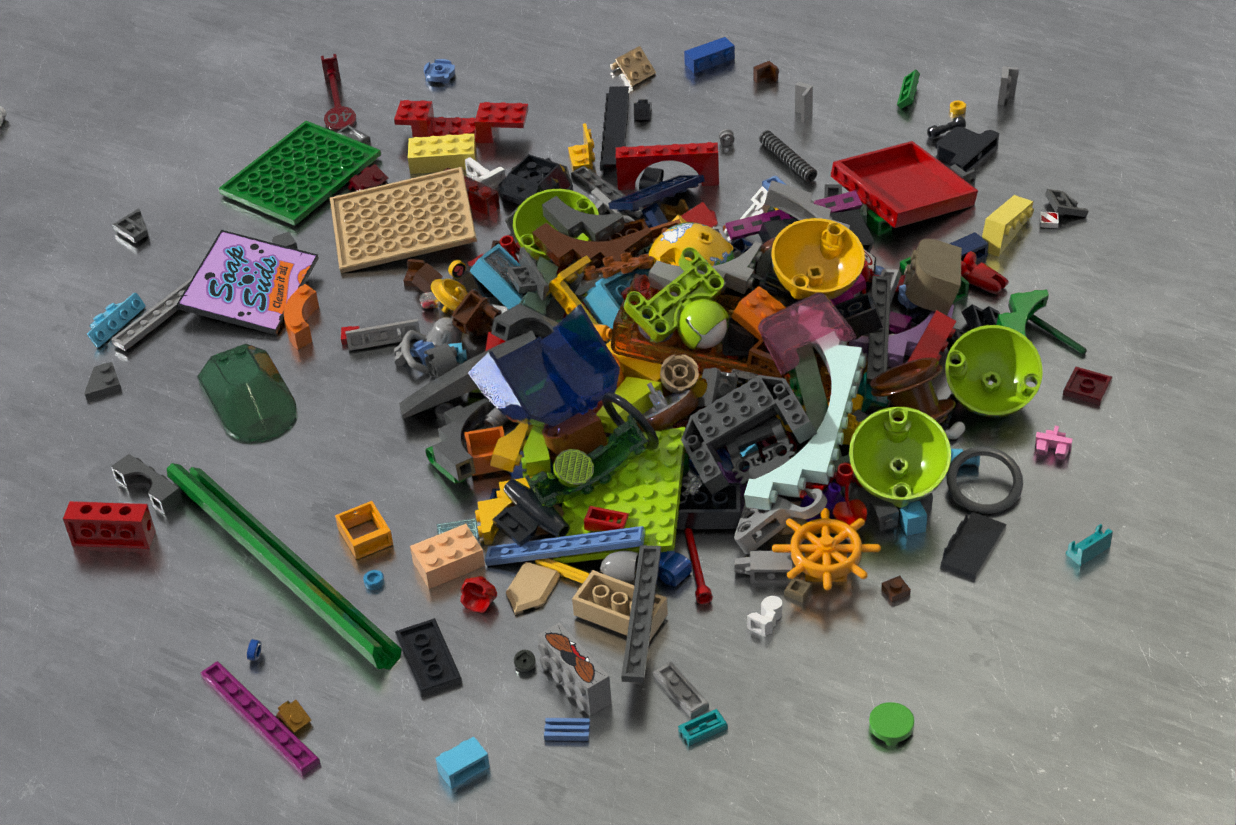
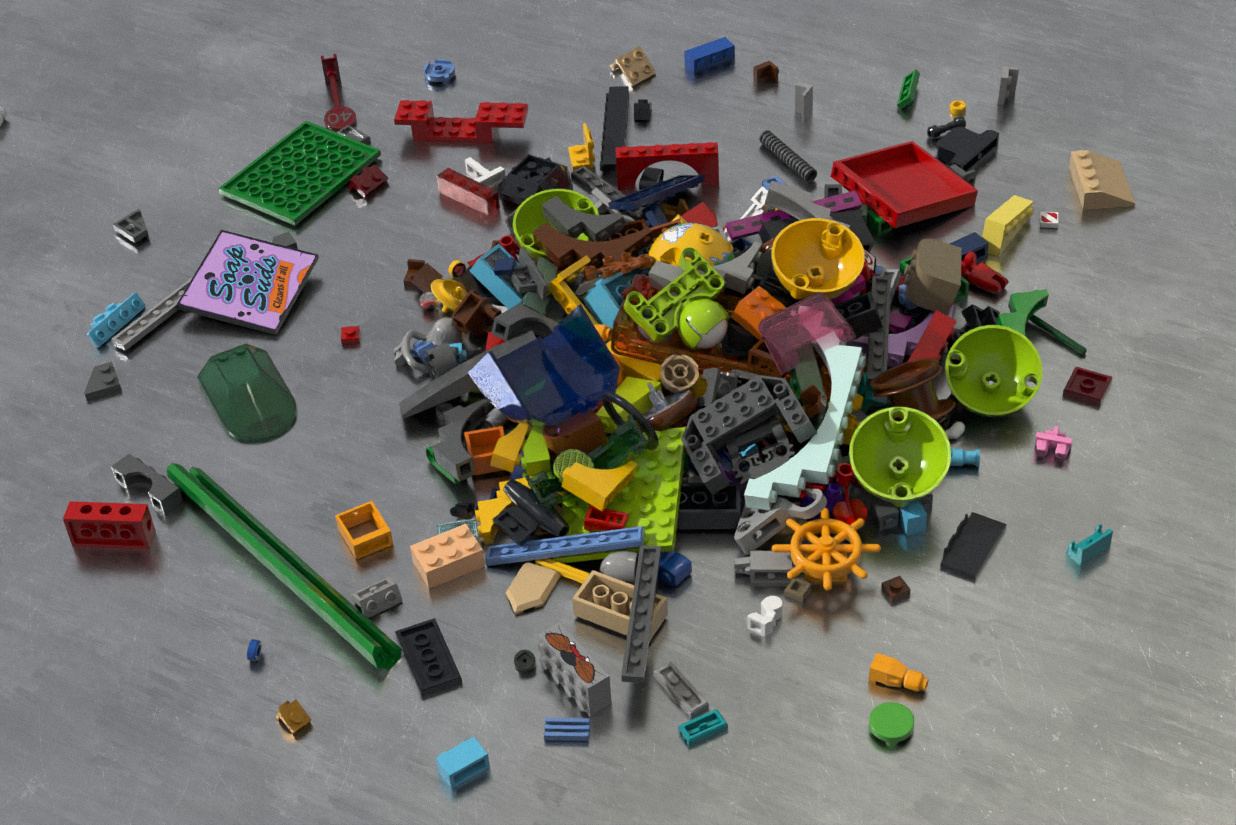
magenta tile [200,661,320,776] -> none
orange brick [284,284,319,350] -> none
tan tile [330,167,477,273] -> none
light grey hinge [345,319,420,351] -> none
dark azure tile [363,570,385,590] -> none
light yellow brick [408,134,476,174] -> none
red hair [460,576,497,613] -> none
clear plant [682,475,702,496] -> none
red piece [684,528,713,604] -> none
light grey bush [719,129,735,146] -> none
dark grey wedge [947,446,1023,514] -> none
dark grey wing [1045,189,1089,217] -> none
none -> light grey bracket [351,577,403,618]
none -> black piece [450,503,479,519]
none -> dark blue tile [494,257,516,276]
none -> yellow arch [561,460,638,511]
none -> reddish brown bracket [799,384,827,419]
none -> light orange piece [869,653,929,692]
none -> tan slope [1069,150,1135,210]

